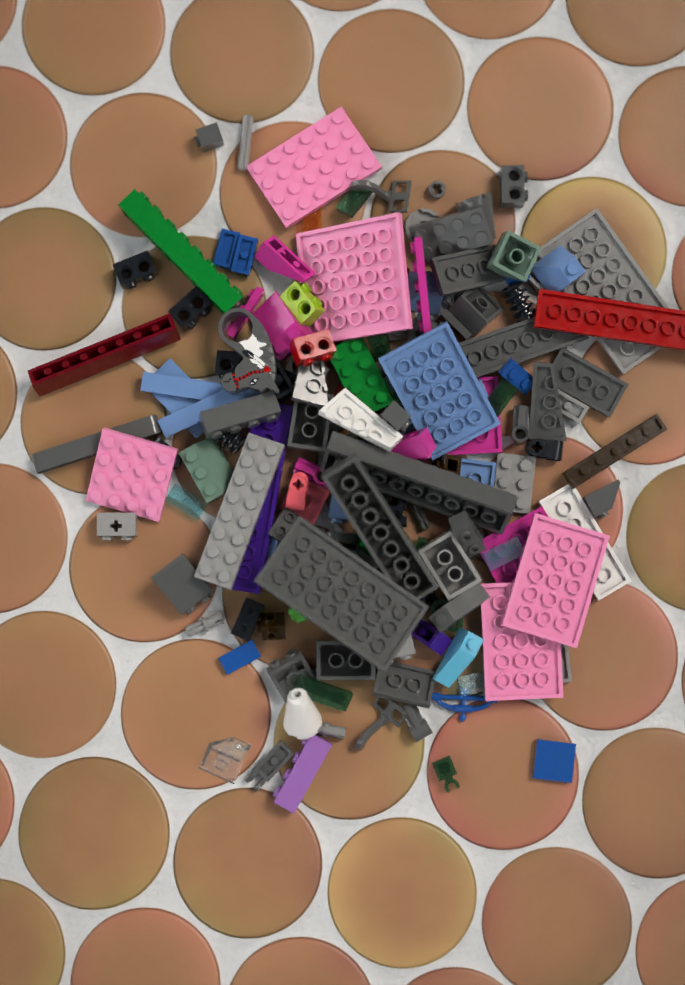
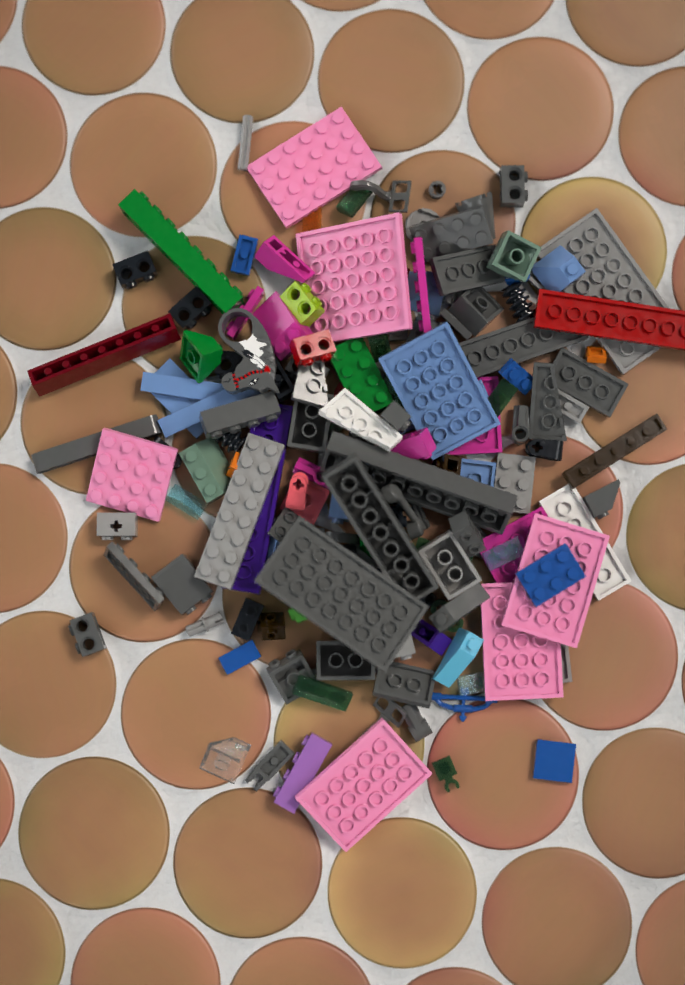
dark grey brick [194,122,224,152] -> none
blue tile [213,228,240,270] -> none
white cone [283,688,322,740] -> none
light grey pin [318,721,346,740] -> none
none -> dark grey brick [68,612,107,657]
none -> dark grey plate [104,542,165,611]
none -> green slope [180,330,223,383]
none -> orange tile [226,451,241,478]
none -> bright pink plate [294,718,433,852]
none -> dark grey piece [381,484,424,540]
none -> blue plate [515,543,586,607]
none -> orange tile [585,346,607,364]

